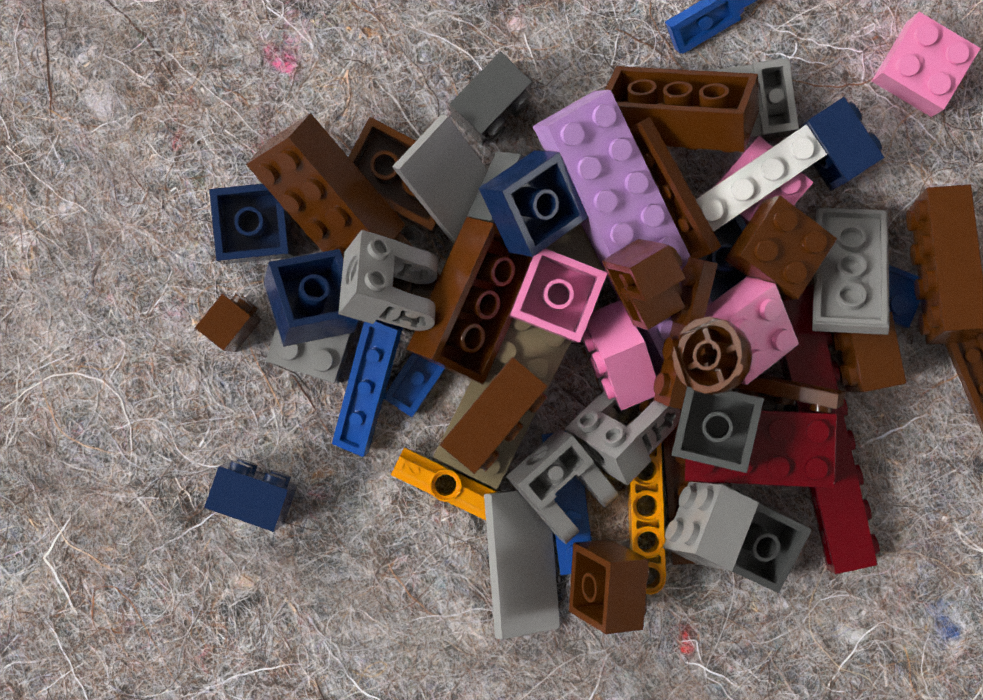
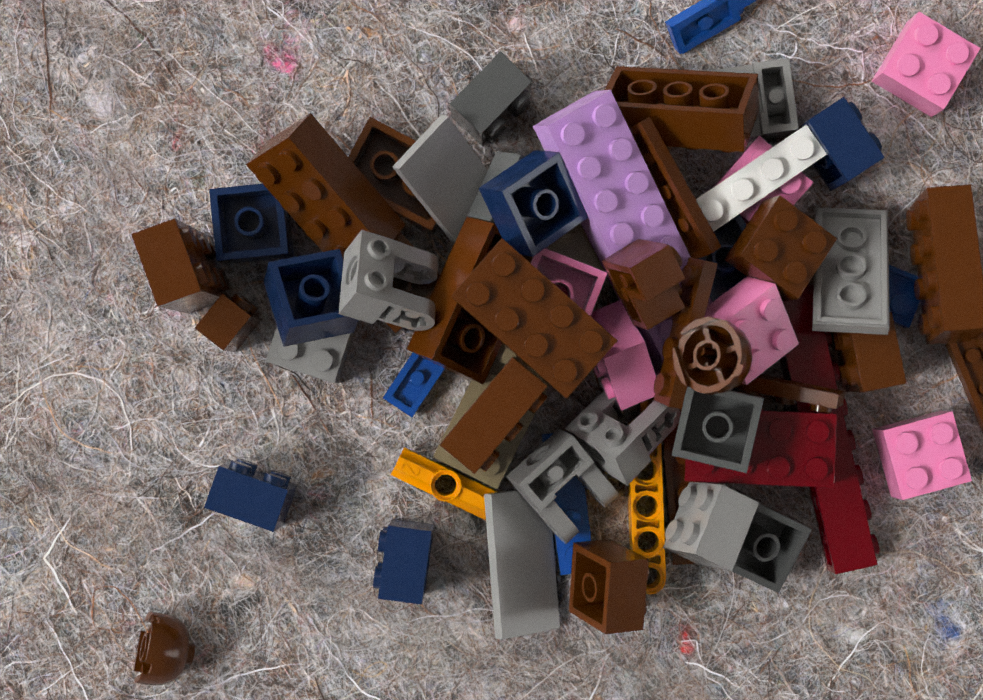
blue plate [332,320,403,457] -> none
none -> reddish brown brick [131,218,230,314]
none -> reddish brown cylinder [134,611,195,685]
none -> dark blue brick [373,519,434,605]
none -> reddish brown brick [451,238,618,399]
none -> bright pink brick [872,411,972,500]

